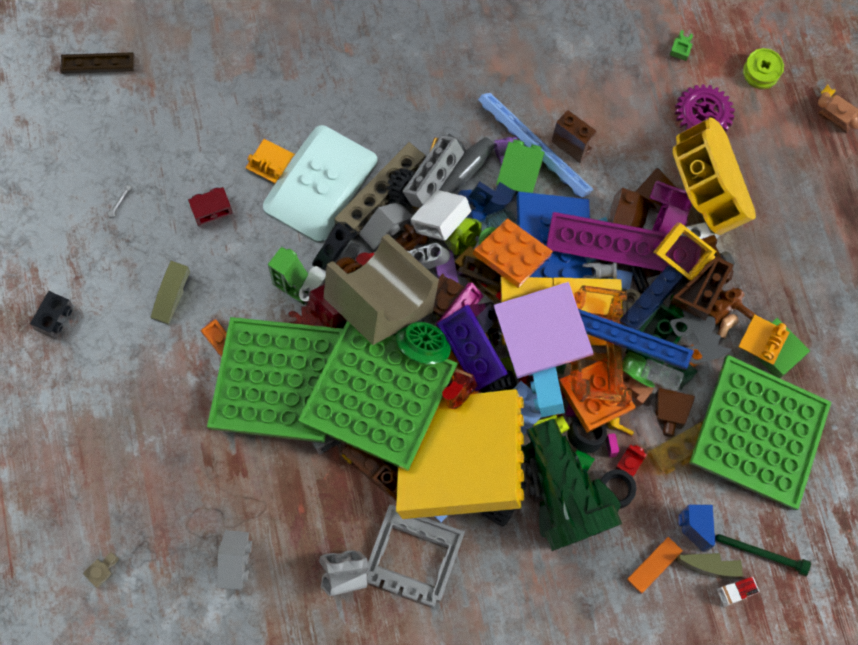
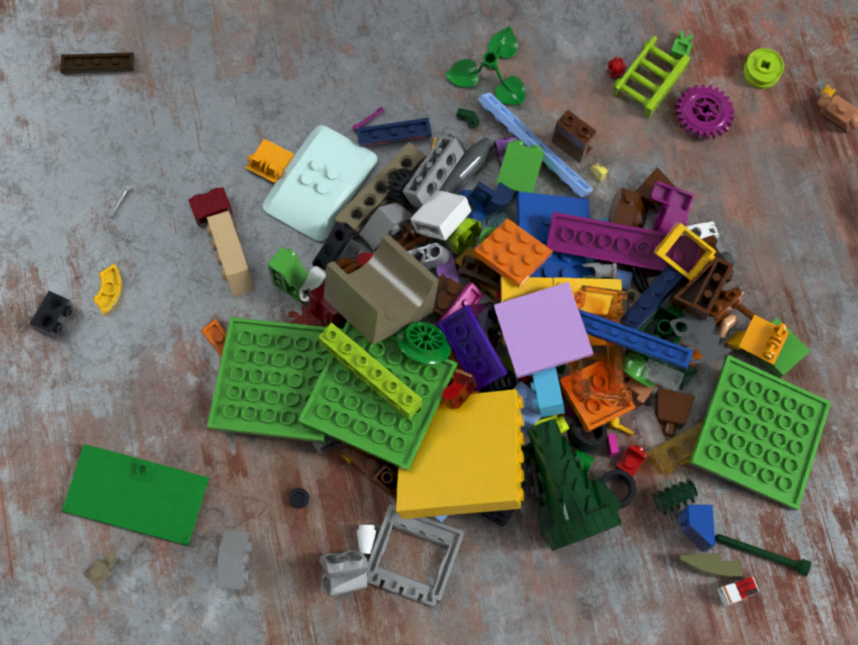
olive slope [151,261,190,325] -> none
orange tile [627,537,683,594] -> none
yellow brick [672,118,756,235] -> none
none -> green door [62,444,209,546]
none -> yellow tile [92,263,122,315]
none -> tan wedge [206,211,255,297]
none -> black tile [289,488,310,509]
none -> lime brick [318,323,423,420]
none -> magenta hinge [352,107,384,131]
none -> dark blue plate [356,118,432,147]
none -> white cone [356,525,376,554]
none -> green plant [446,27,526,105]
none -> dark green arm [456,108,480,128]
none -> light yellow tile [590,163,608,182]
none -> red plant [607,56,626,79]
none -> lime fence [613,35,691,119]
none -> clear green piece [652,478,698,516]
none -> yellow tile [725,331,745,350]

